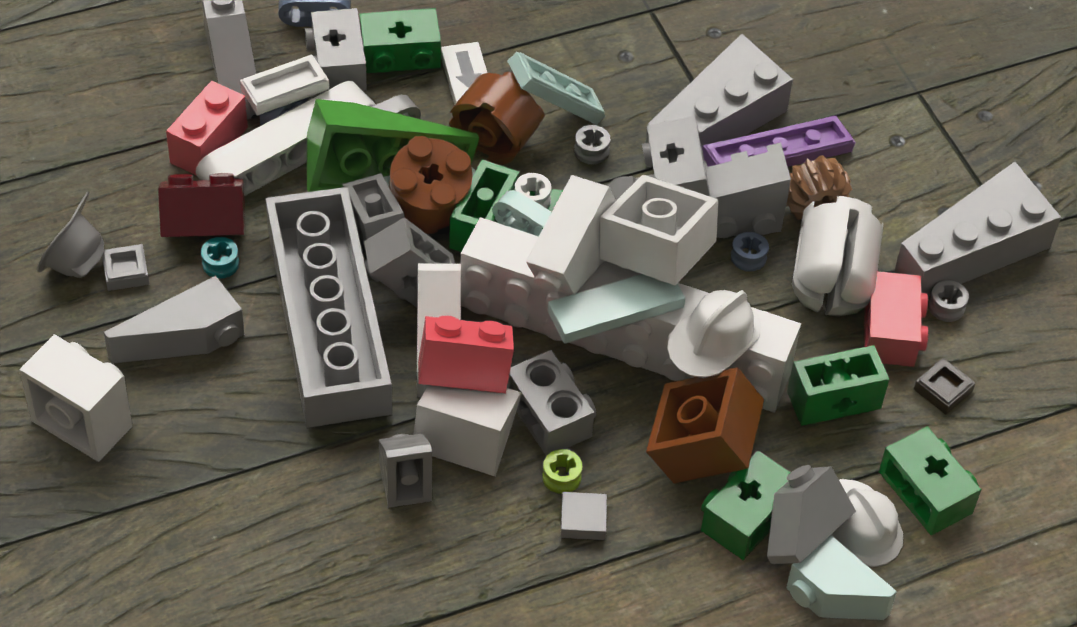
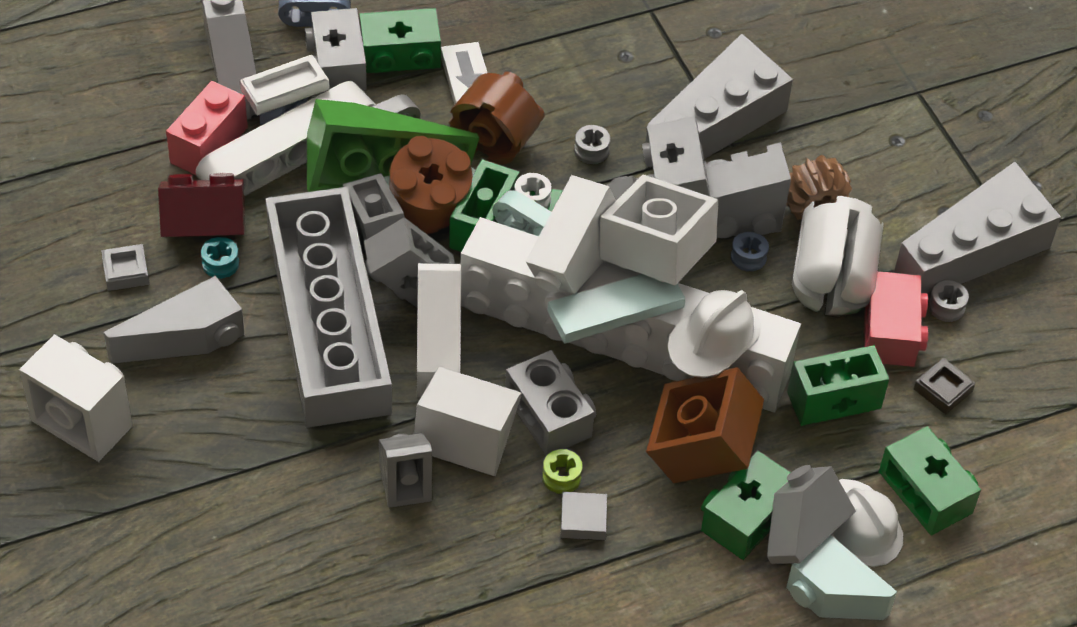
light grey piece [37,192,104,278] -> none
coral brick [418,316,514,394] -> none
light aqua tile [507,52,606,125] -> none
medium lavender tile [702,116,856,167] -> none

